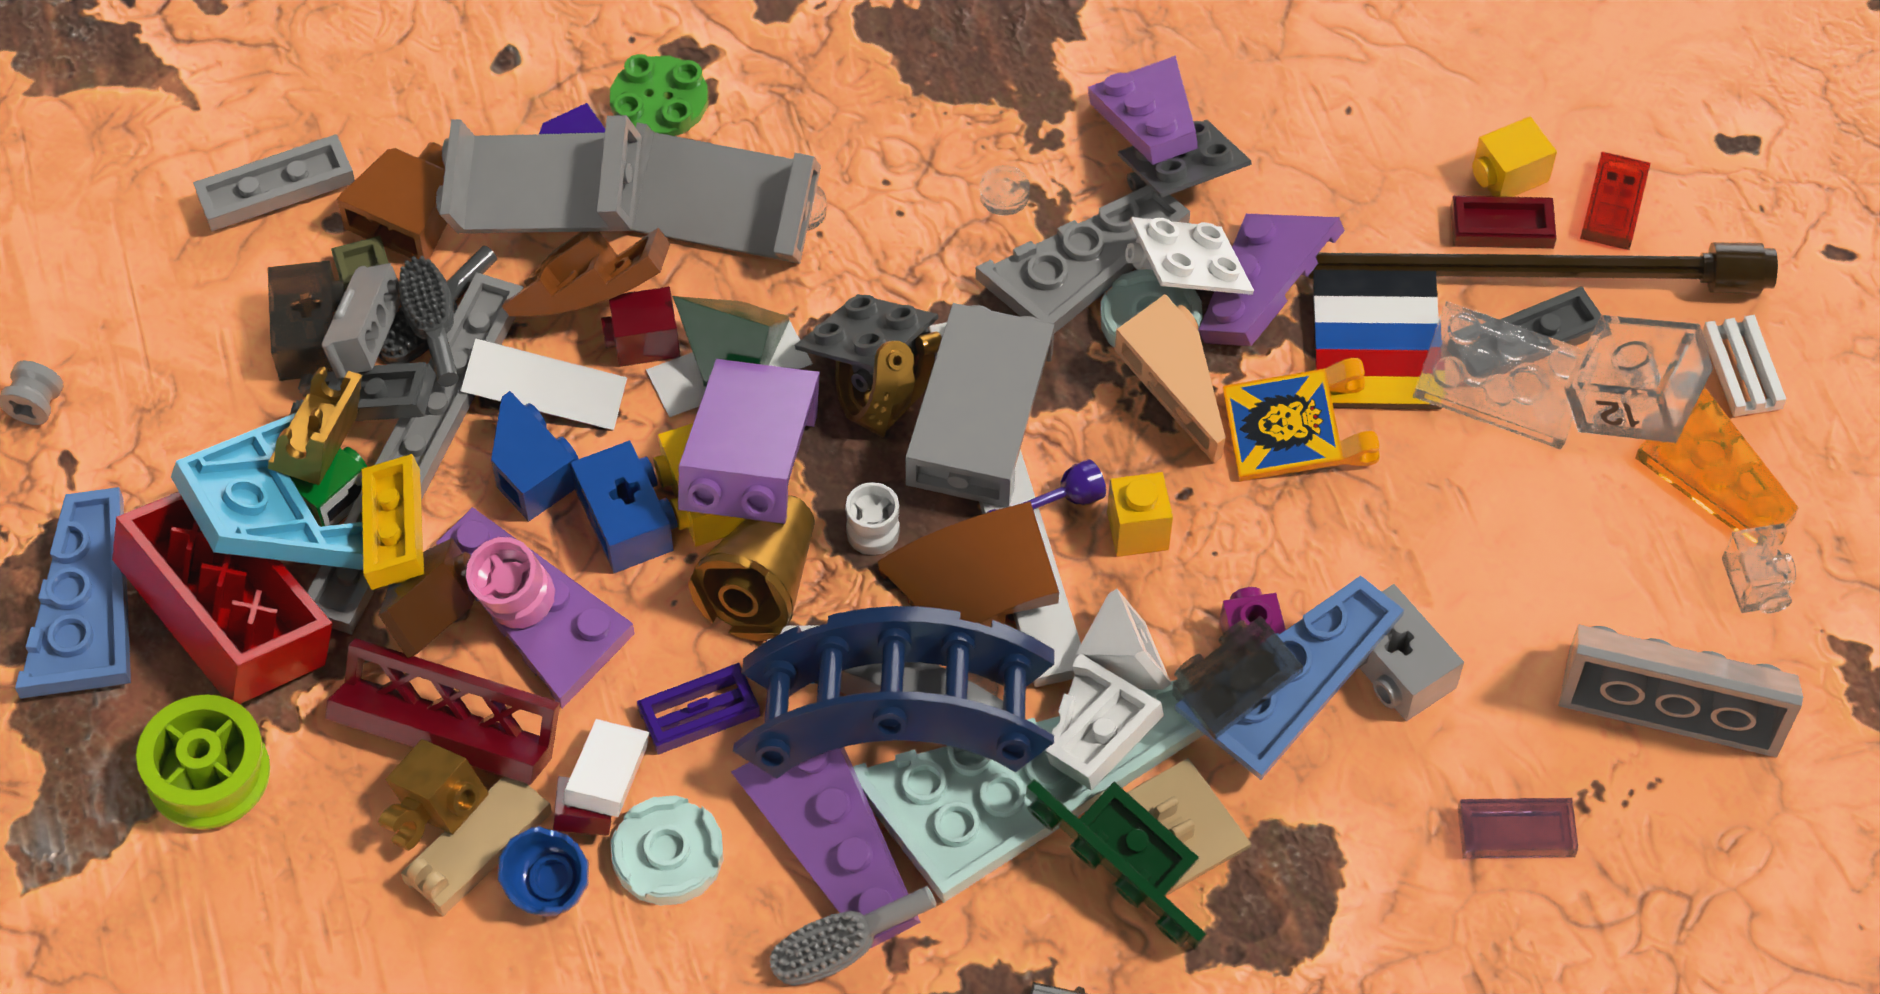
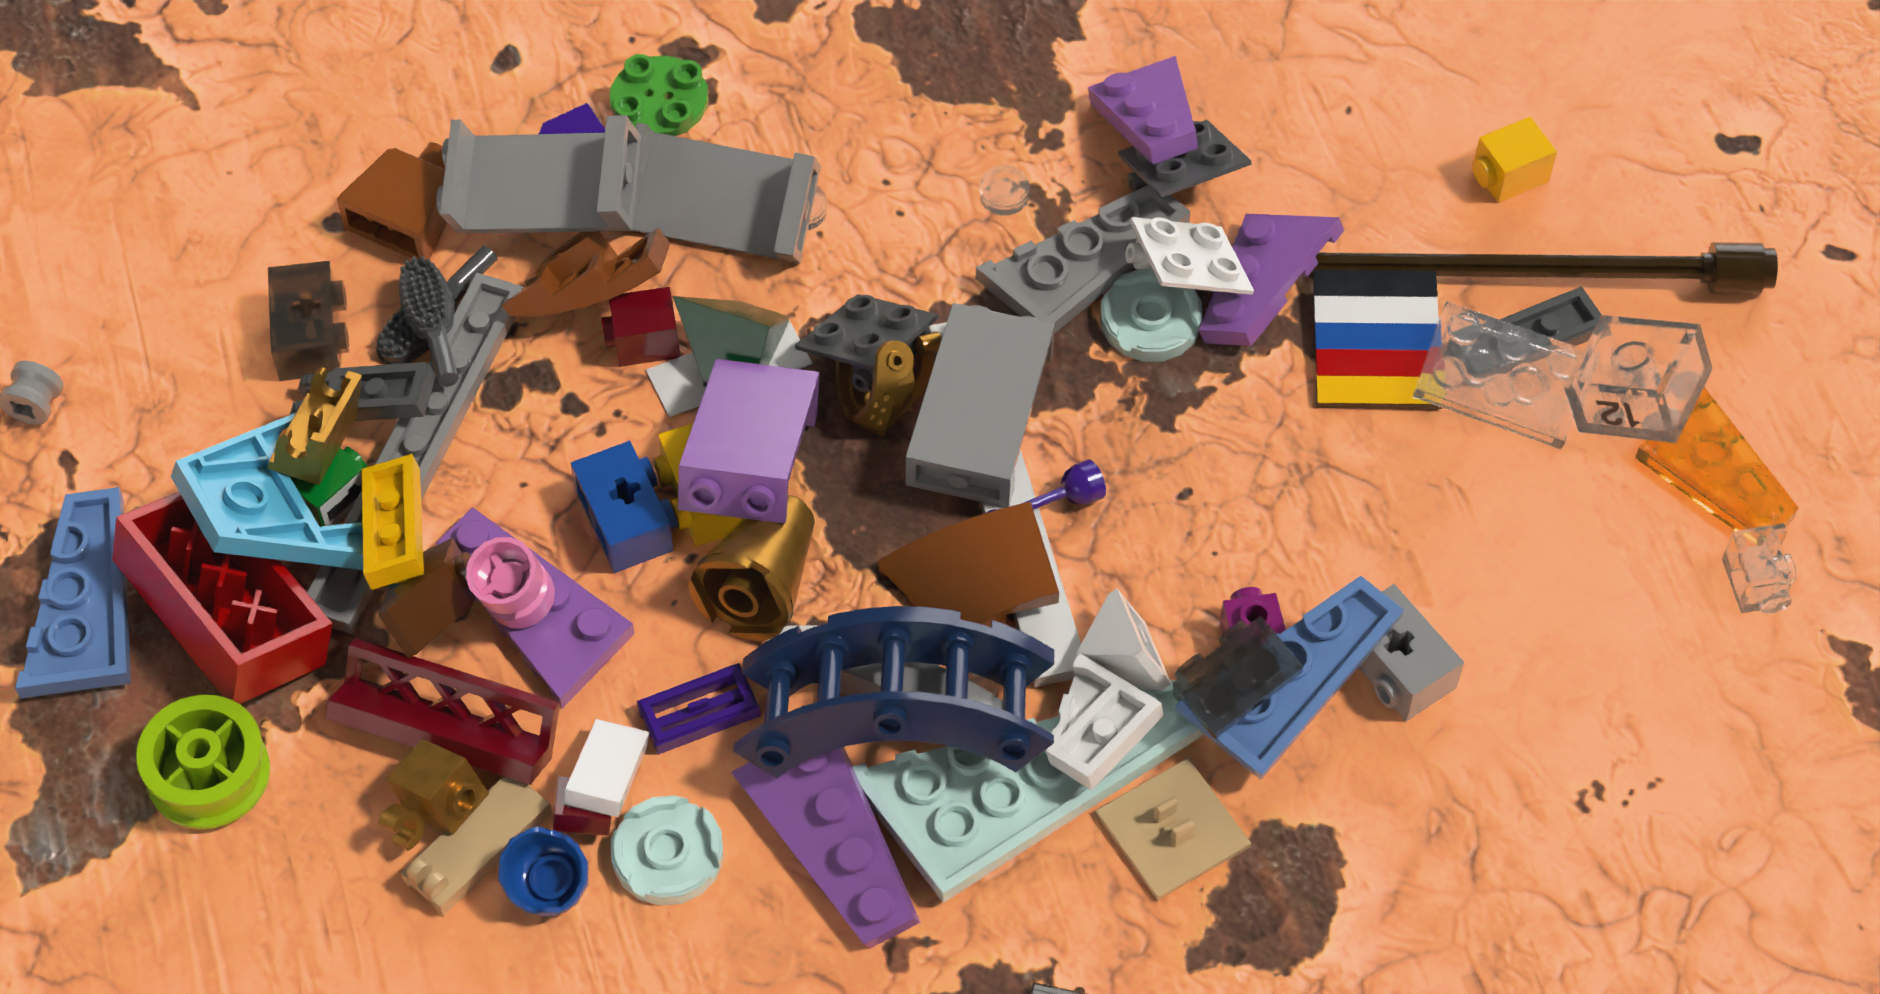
light grey plate [193,134,355,232] -> none
light grey piece [321,263,401,379] -> none
olive tile [331,236,389,293] -> none
white sticker [461,338,627,431] -> none
blue slope [491,391,579,522] -> none
light grey piece [770,886,936,986] -> none
white wheel [845,482,900,556] -> none
dark green bracket [1026,779,1206,949] -> none
yellow brick [1107,472,1173,557] -> none
light nougat slope [1114,294,1226,463] -> none
flag [1222,358,1380,482] -> none
dark red tile [1450,195,1557,249] -> none
tile [1458,798,1579,859] -> none
light grey slope [1558,624,1803,758] -> none
clear red tile [1580,151,1651,250] -> none
white tile [1702,315,1787,417] -> none

